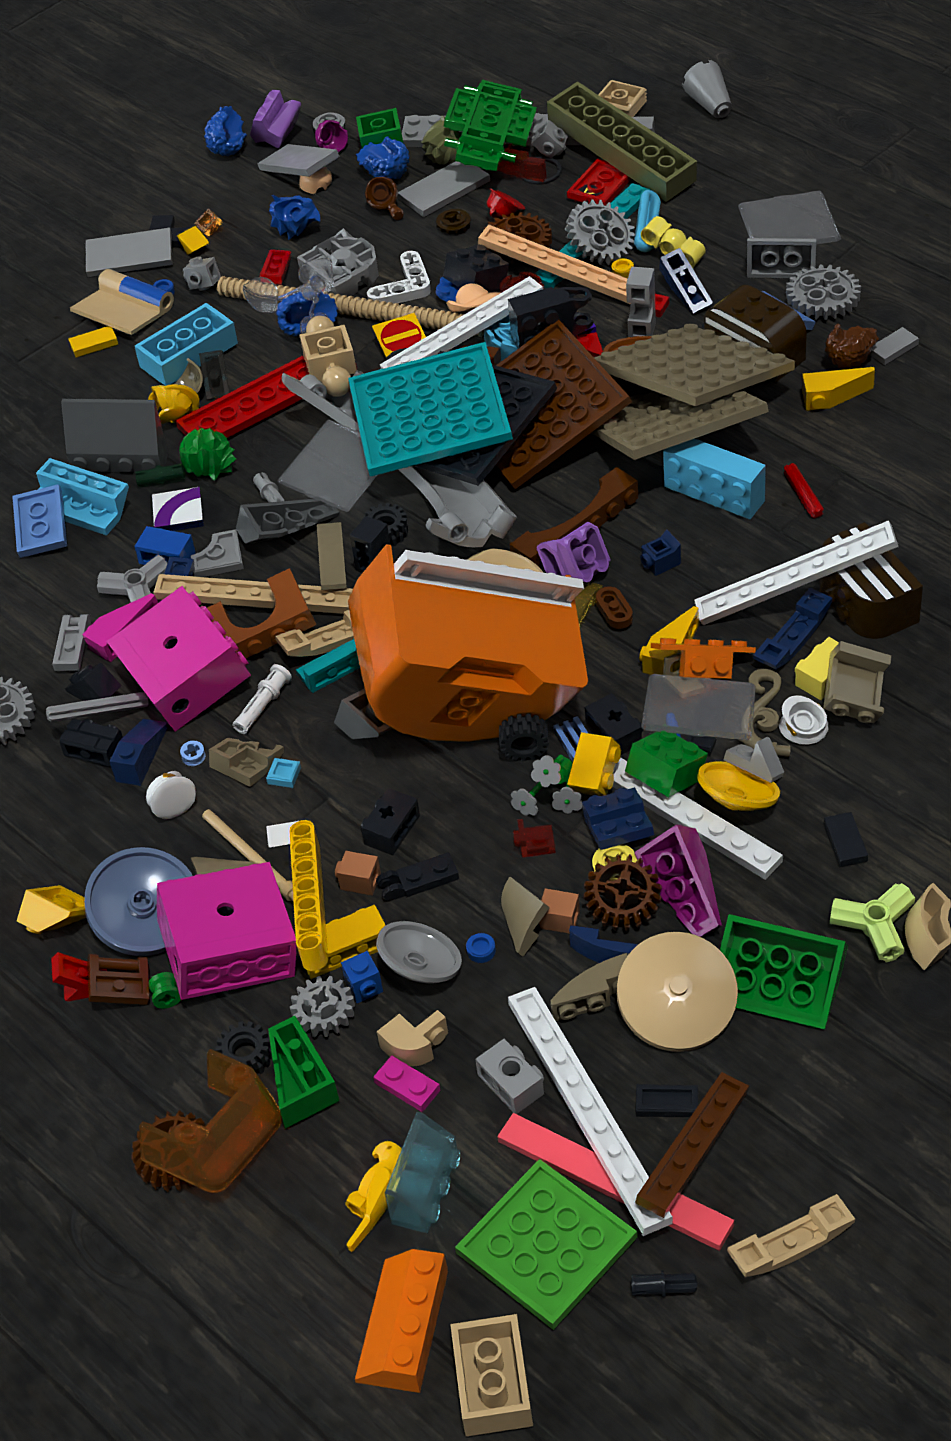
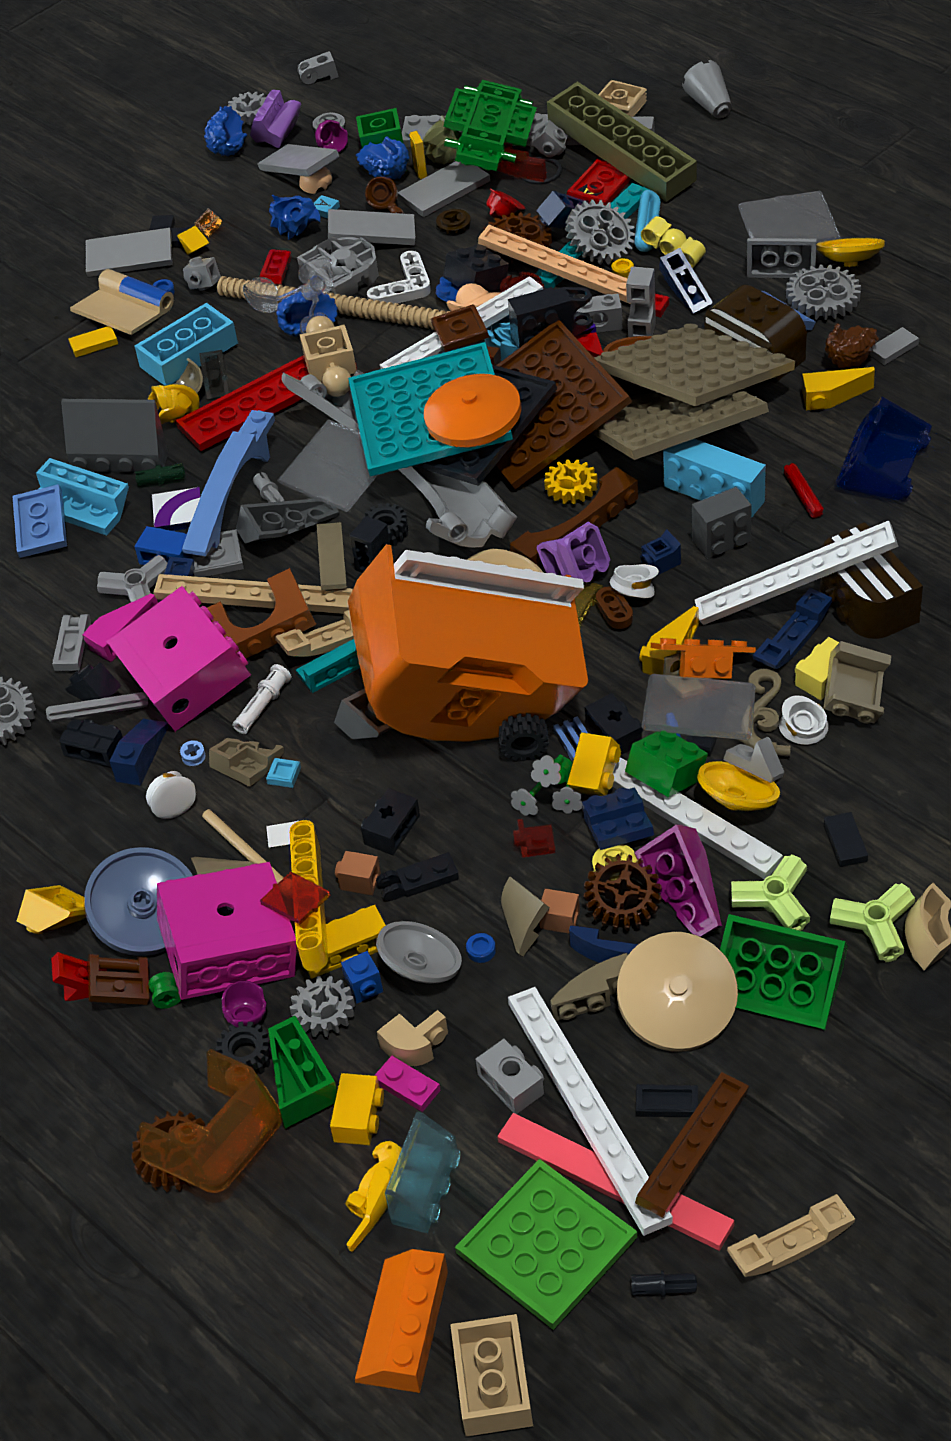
green hair [179,427,236,481] -> none
piece [372,313,426,358] -> none
none -> medium blue slope [182,410,275,556]
none -> magenta hair [222,981,267,1027]
none -> light grey gear [228,92,266,125]
none -> clear red piece [260,872,331,925]
none -> light grey leg [298,51,339,84]
none -> medium azure tile [314,195,340,218]
none -> light grey tile [328,209,415,245]
none -> yellow brick [330,1073,384,1145]
none -> yellow tile [409,131,427,179]
none -> orange dish [424,374,522,447]
none -> reddish brown tile [431,304,489,352]
none -> dark blue slope [536,191,589,229]
none -> yellow gear [544,459,598,504]
none -> light grey brick [576,294,622,332]
none -> white piece [609,564,659,599]
none -> dark grey brick [692,487,752,559]
none -> yellowish green piece [731,854,810,931]
none -> yellow dish [816,238,885,267]
none -> clear blue windscreen [835,397,932,500]

